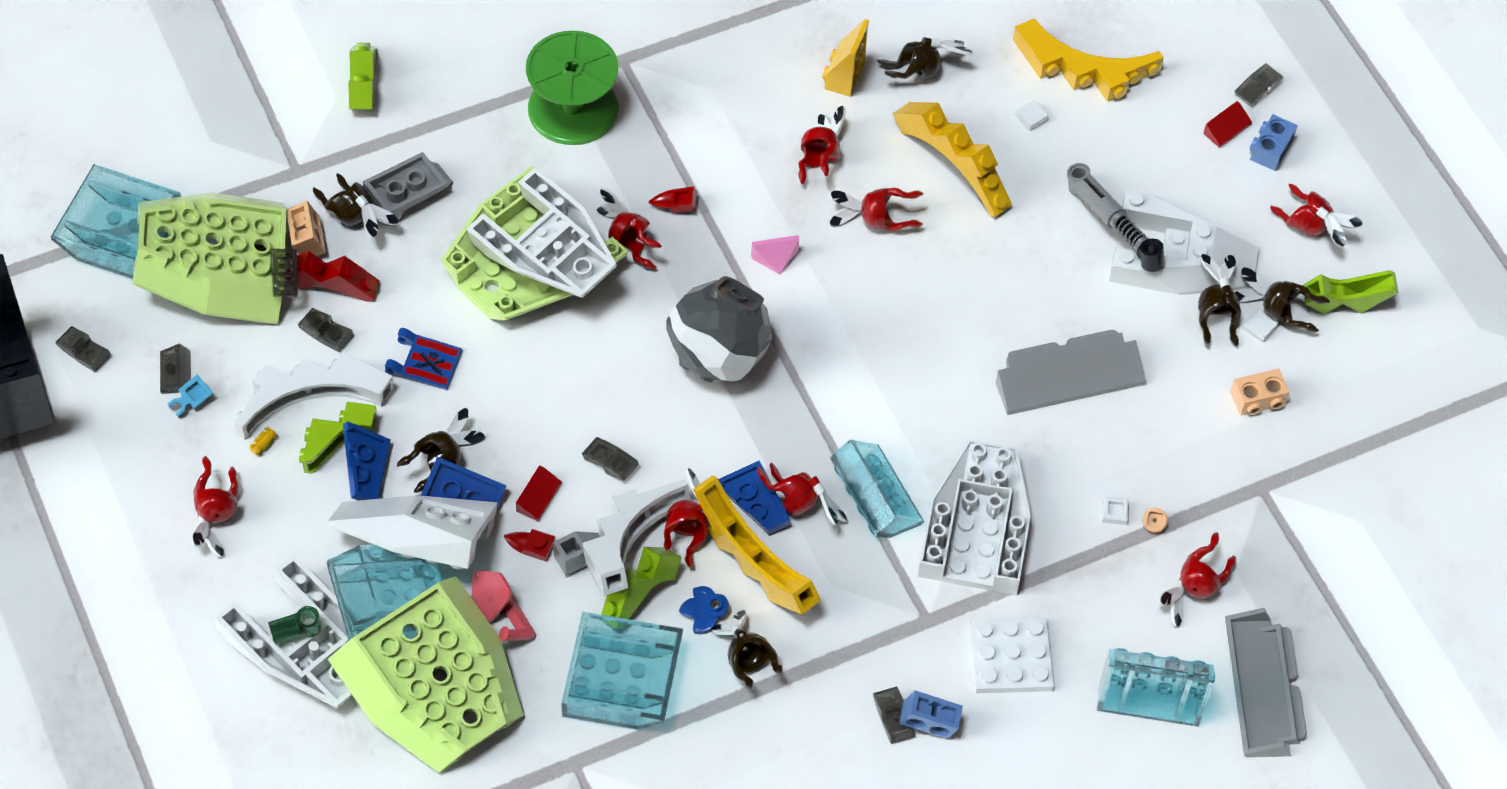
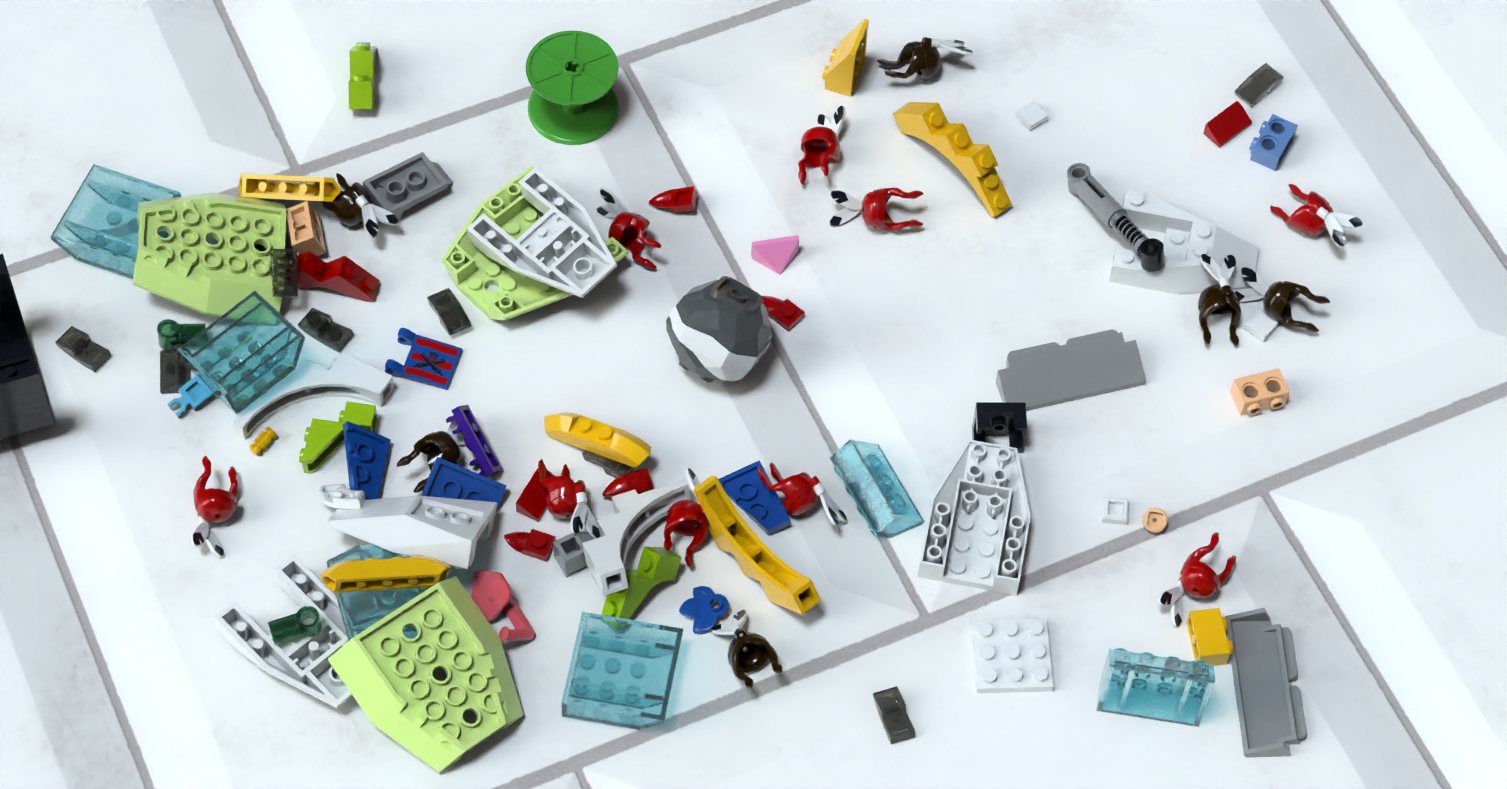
medium blue brick [899,690,963,739] -> none
yellow arch [1013,18,1164,102] -> none
lime arch [1303,270,1399,314] -> none
none -> clear green piece [157,319,206,351]
none -> clear light blue slope [178,291,305,415]
none -> yellow brick [238,174,342,202]
none -> white tile [320,484,366,509]
none -> yellow brick [320,555,451,593]
none -> clear smoke slope [427,288,471,335]
none -> dark purple plate [446,405,503,476]
none -> red hair [538,459,600,539]
none -> yellow brick [544,412,652,468]
none -> red plate [602,468,654,499]
none -> red plate [762,296,805,332]
none -> black panel [972,402,1027,453]
none -> yellow brick [1186,608,1233,668]

